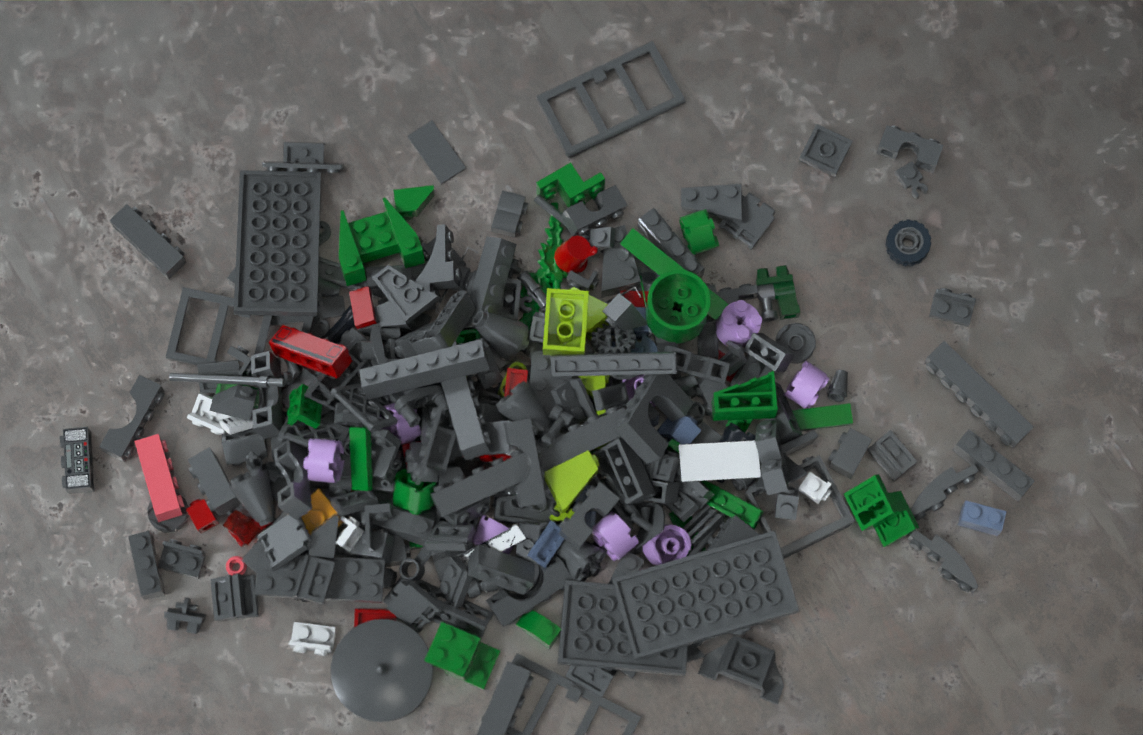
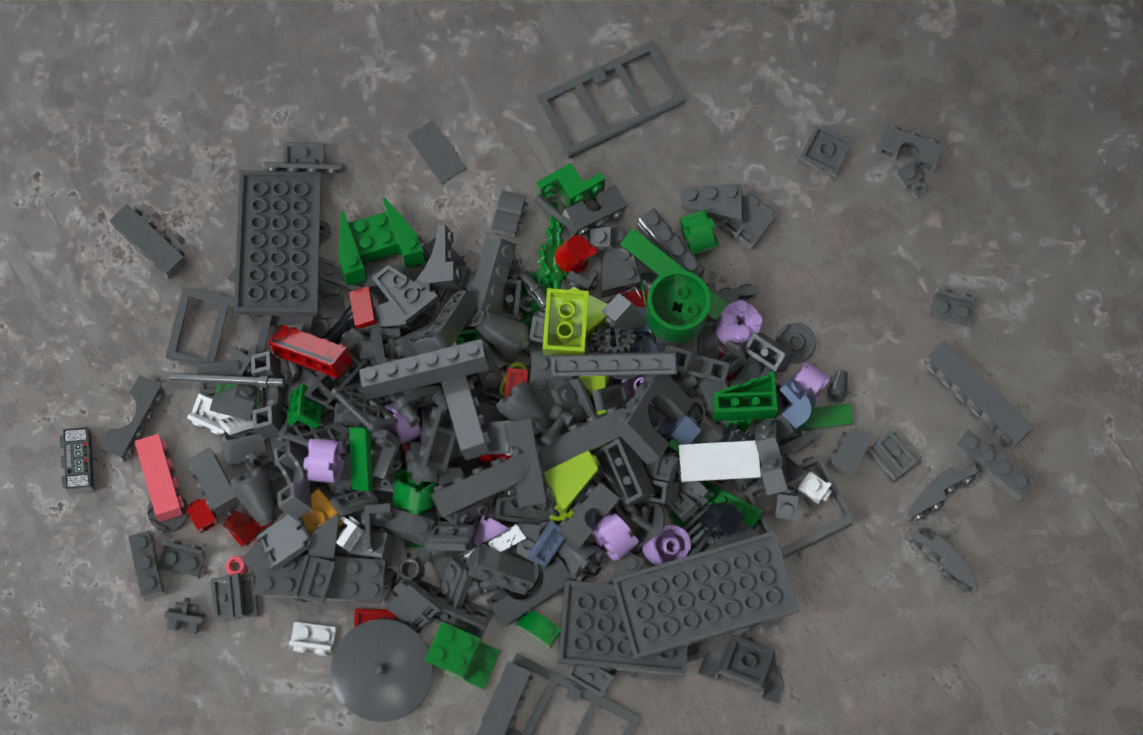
green slope [393,185,435,221] -> none
dark green hips [755,265,801,322] -> none
green bracket [844,474,919,547] -> none
black wheel [885,219,932,267] -> none
sand blue brick [957,501,1007,536] -> none
none -> black brick [698,503,745,537]
none -> sand blue brick [780,377,816,429]

